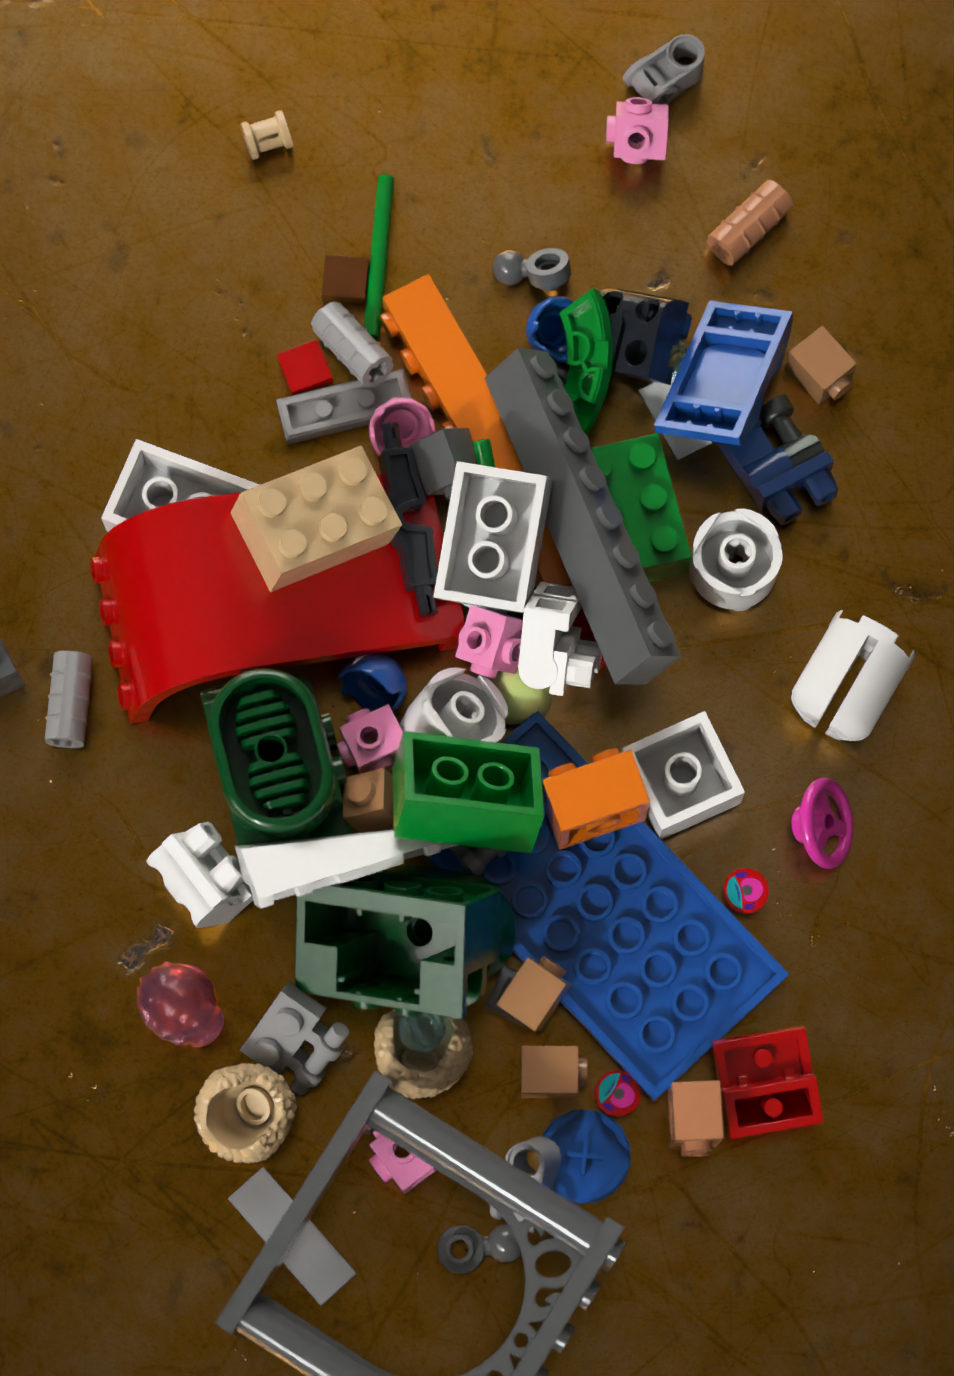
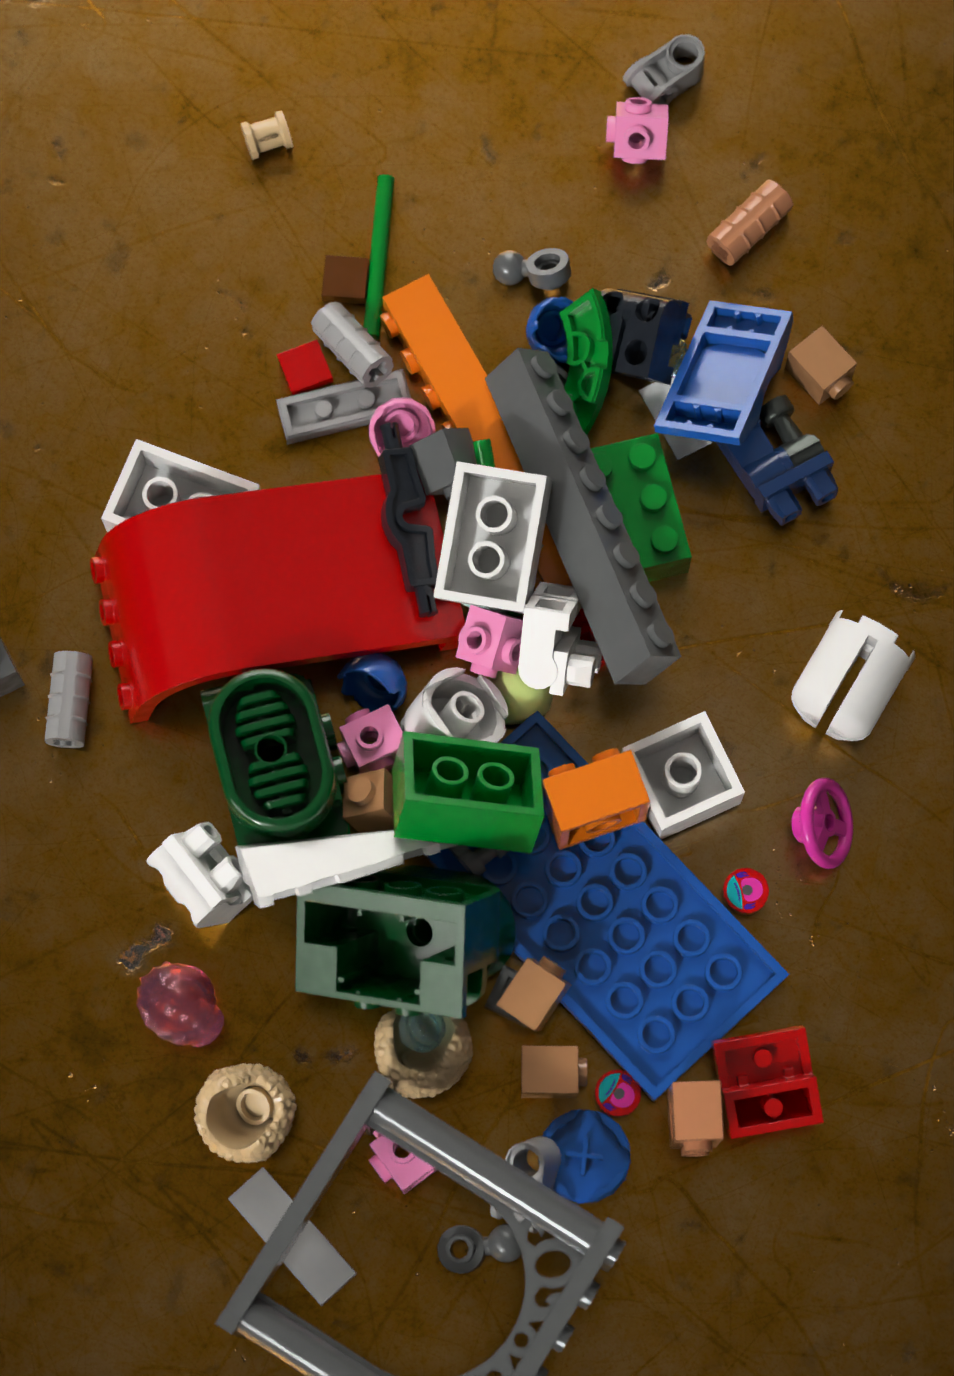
tan brick [230,445,402,592] -> none
light grey plate [240,982,349,1095] -> none
white brick [689,509,783,611] -> none

